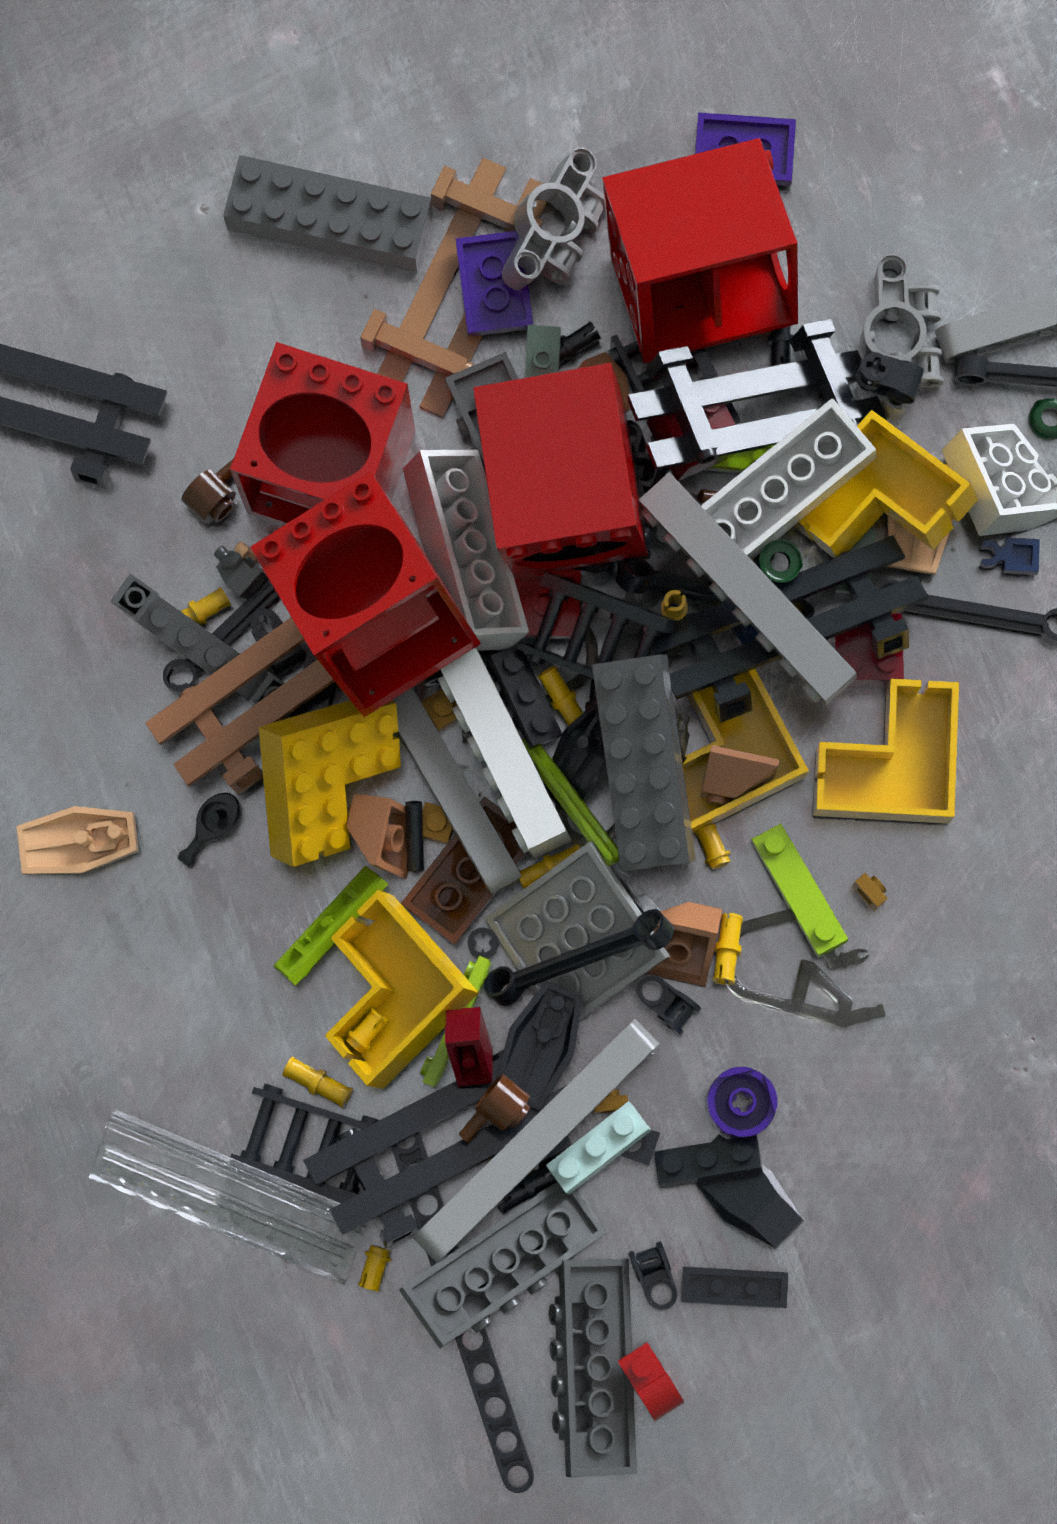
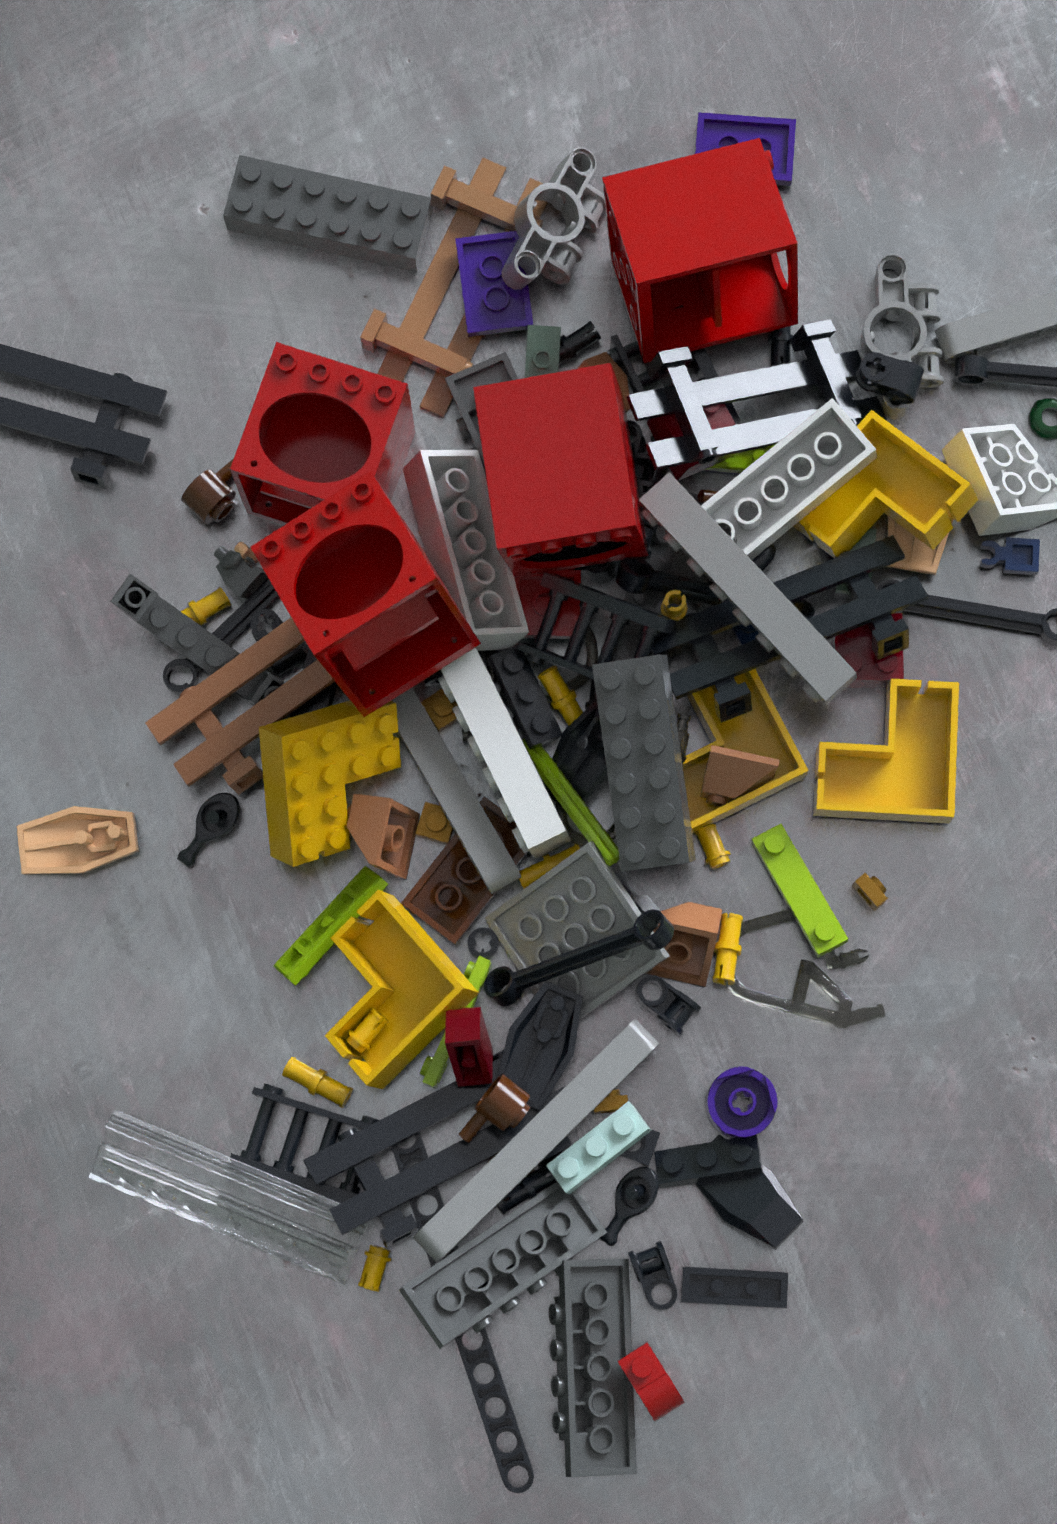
black piece [405,801,424,871] -> none
dark green piece [759,539,803,583] -> none
none -> black piece [600,1167,659,1246]

